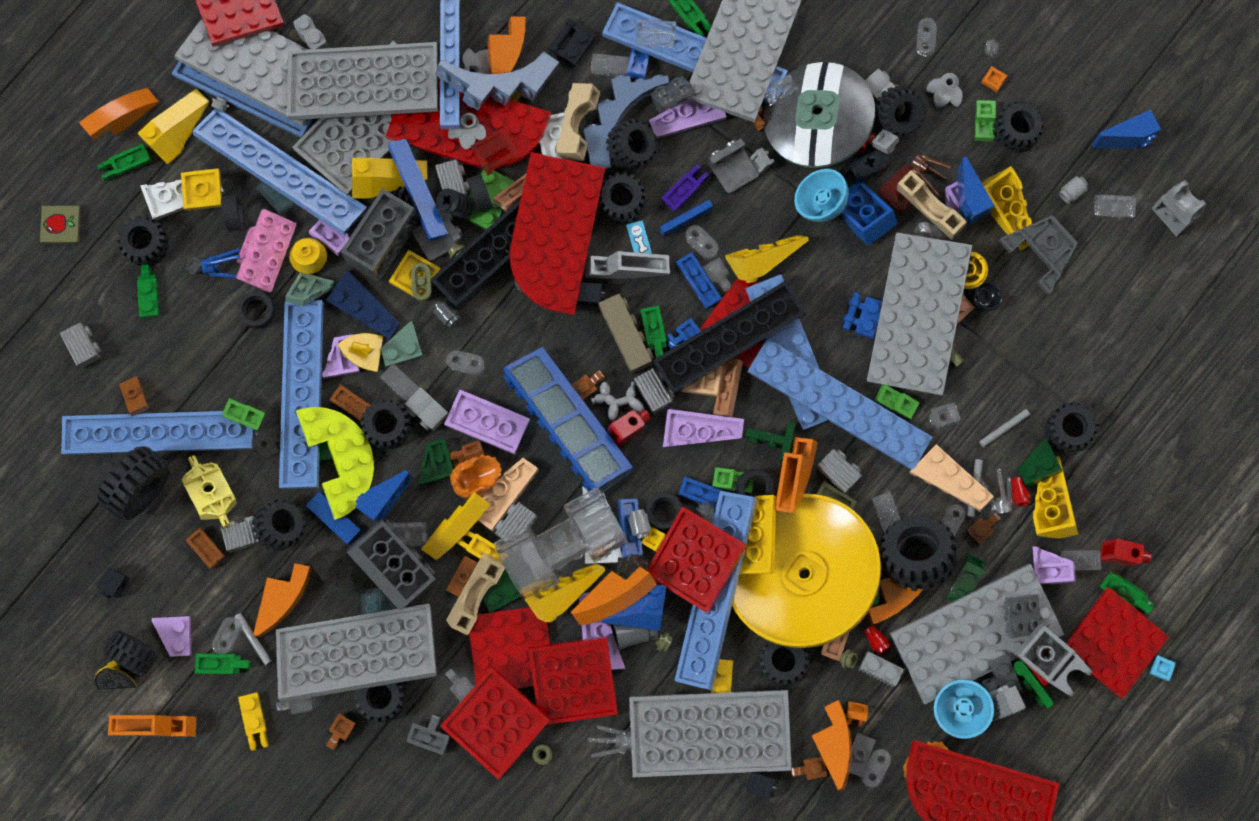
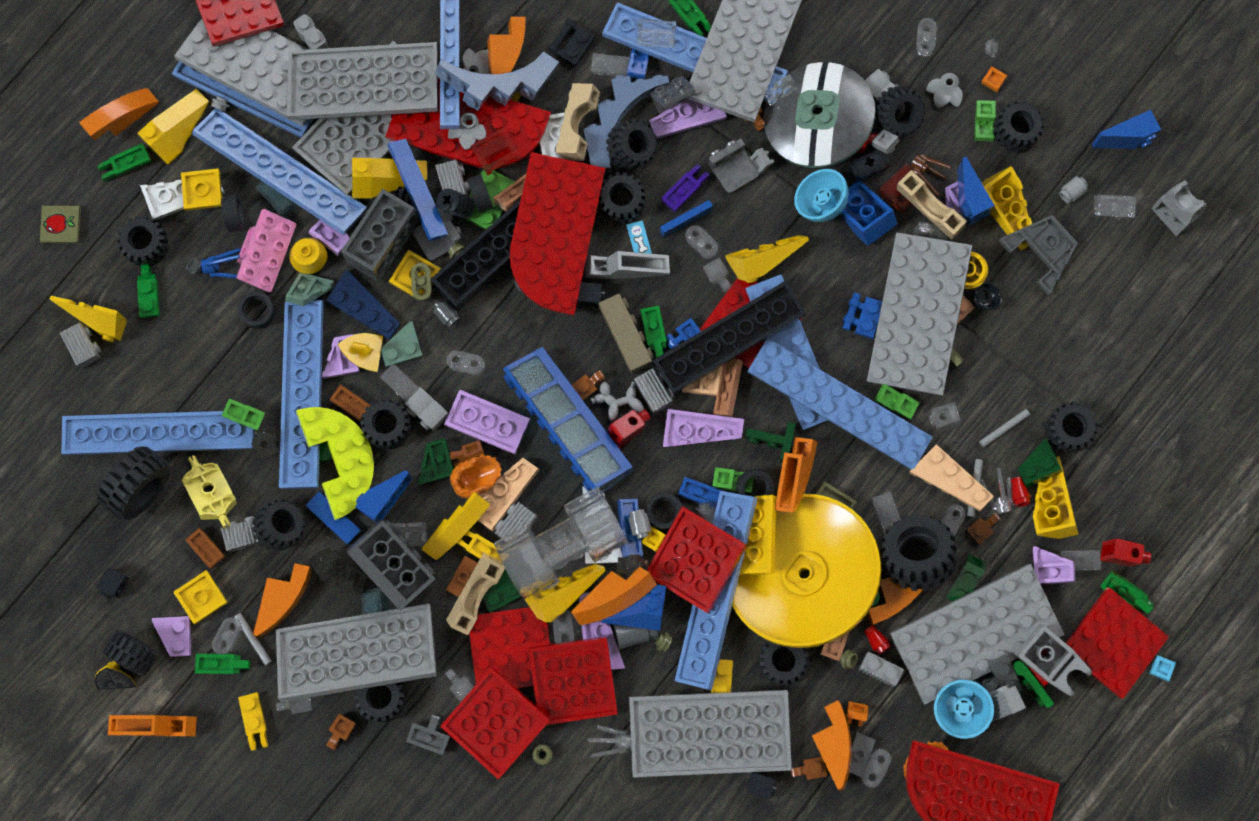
dark orange plate [119,376,149,416] -> none
blue tile [676,252,722,310] -> none
light grey brick [816,449,862,494] -> none
dark grey hinge [1003,594,1041,639] -> none
none -> yellow wedge [50,296,127,342]
none -> yellow plate [174,570,228,625]
none -> clear plate [552,610,574,643]

